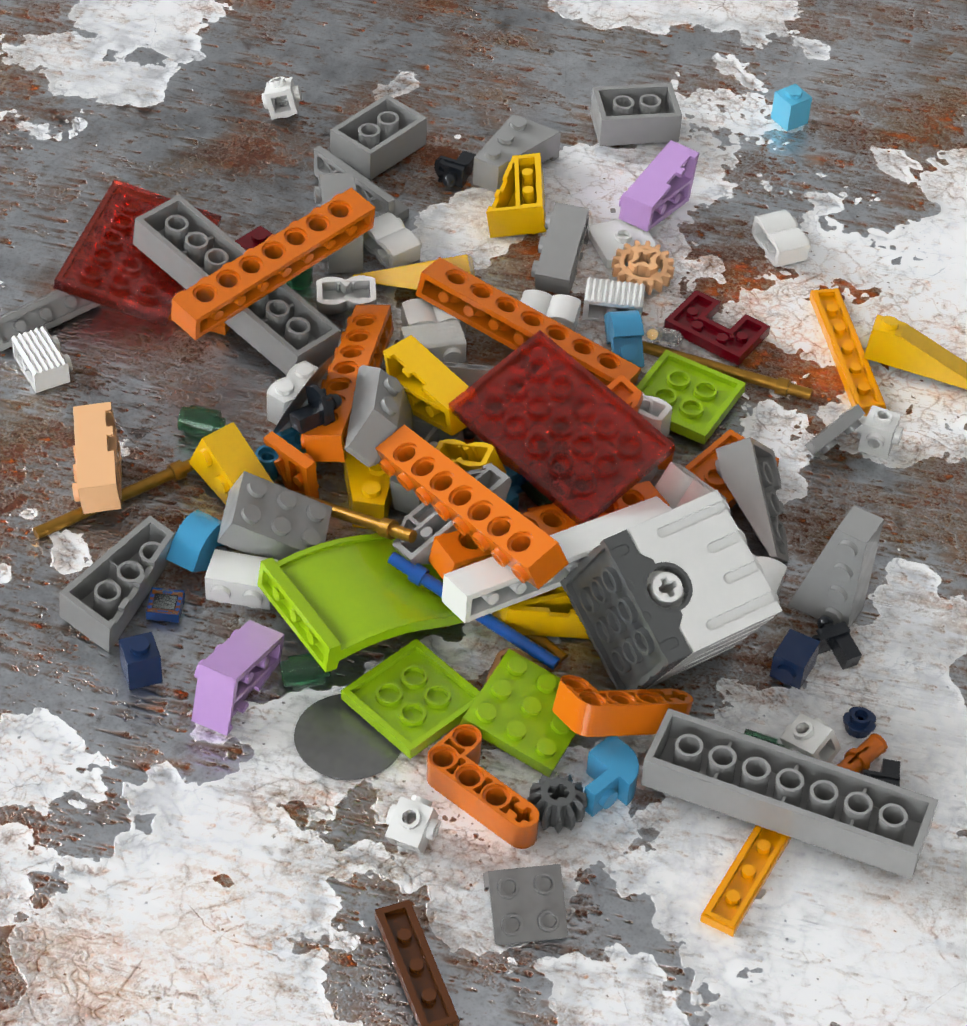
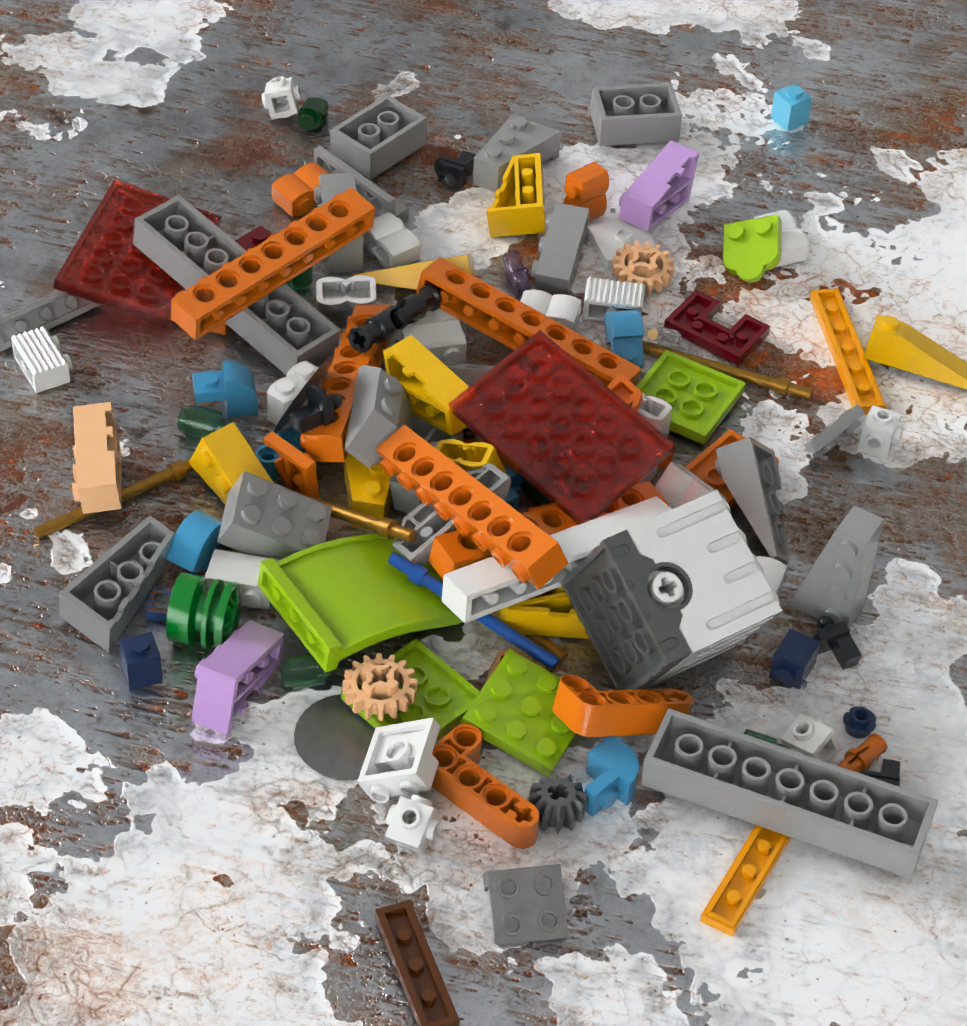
none -> green wheel [166,573,241,649]
none -> dark azure brick [192,361,258,418]
none -> orange brick [271,162,329,218]
none -> dark green arm [298,97,328,130]
none -> light nougat gear [342,653,417,721]
none -> black piece [348,285,442,353]
none -> white plate [357,718,441,803]
none -> clear purple pin [502,250,532,301]
none -> orange brick [563,161,609,222]
none -> lime plate [723,214,782,283]

